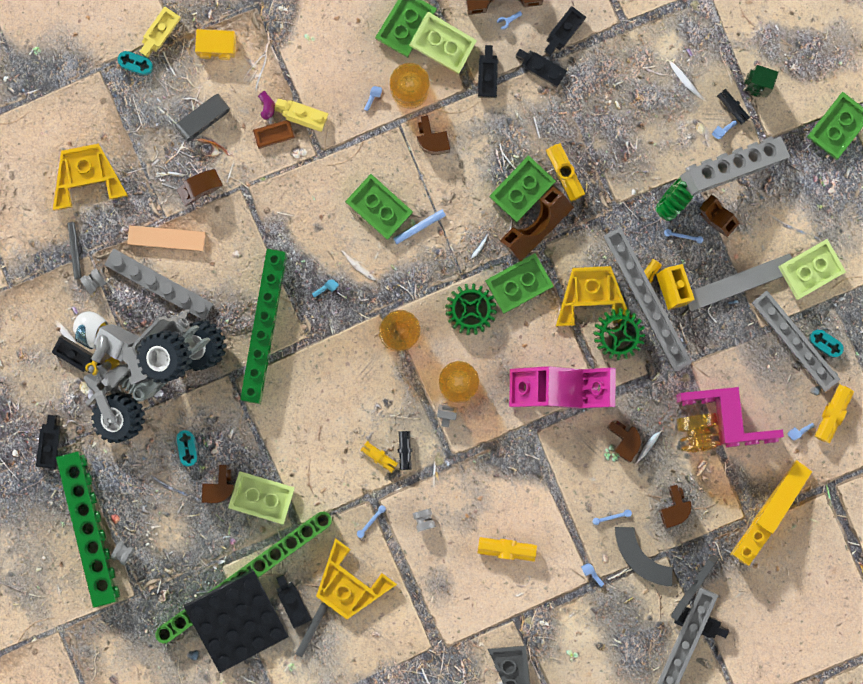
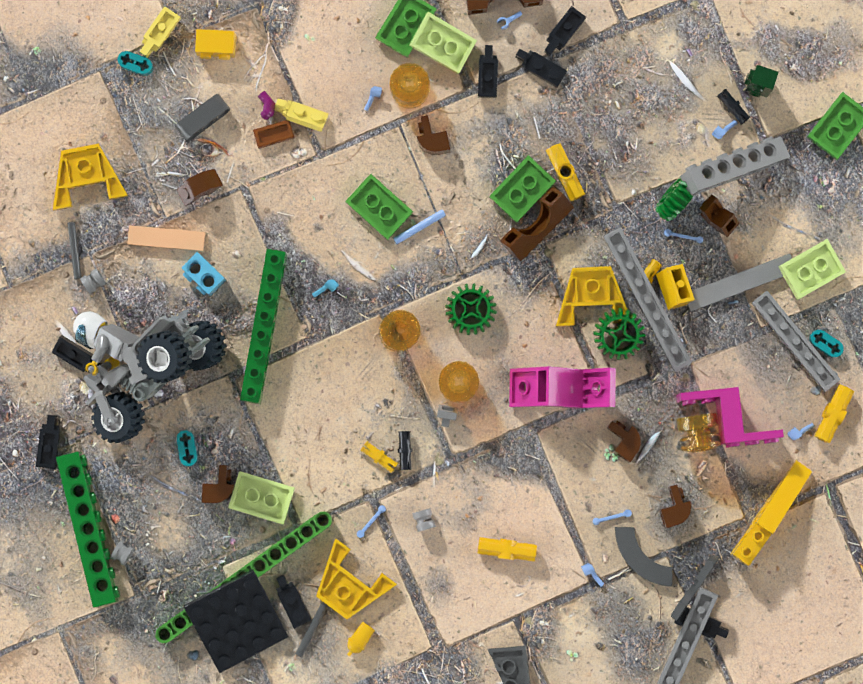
light grey plate [104,249,214,321] -> none
bright green plate [485,253,554,314] -> none
none -> medium azure brick [182,252,226,297]
none -> yellow piece [347,622,375,656]

